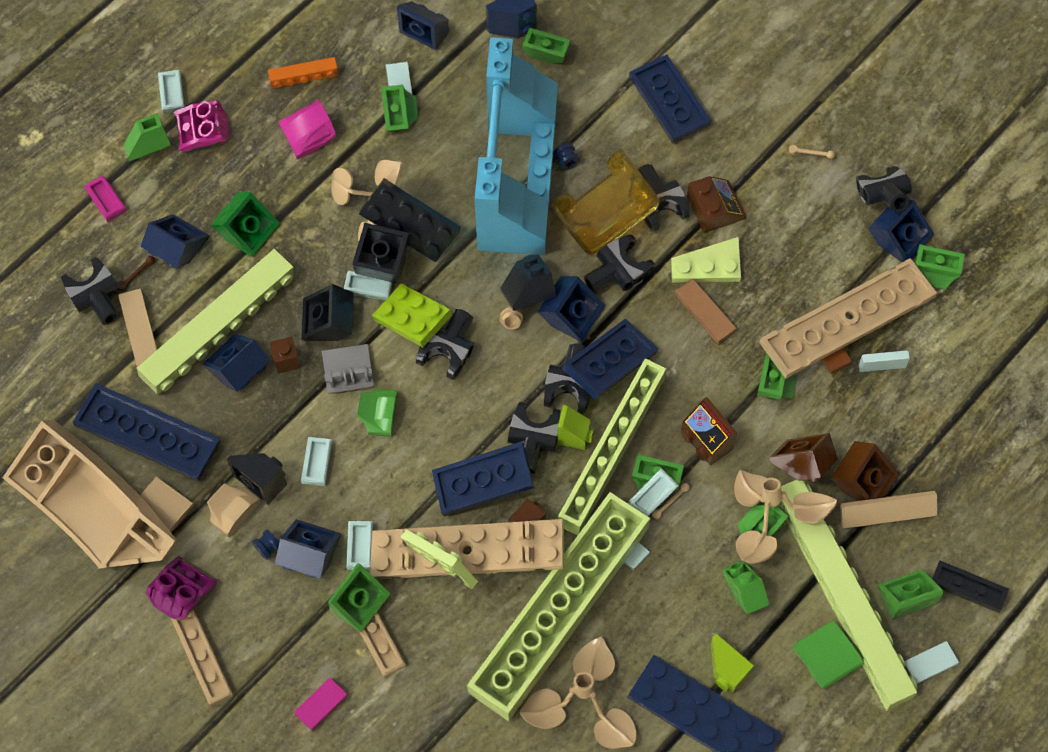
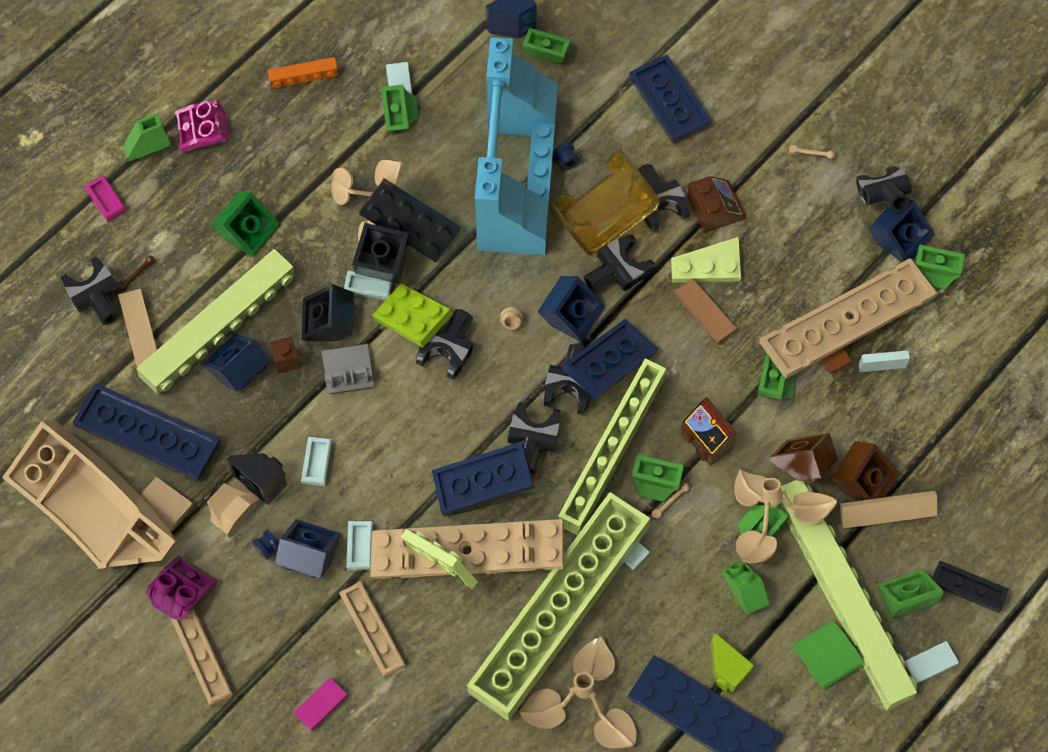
dark blue slope [140,214,209,268] -> none
light aqua tile [158,70,185,114] -> none
dark pink slope [278,99,337,159] -> none
bright green slope [328,563,391,632] -> none
bright green slope [357,389,398,437] -> none
dark blue slope [397,1,450,50] -> none
black slope [500,254,557,311] -> none
reddish brown brick [508,498,546,522] -> none
lime slope [557,405,594,450] -> none
light aqua tile [628,468,679,516] -> none

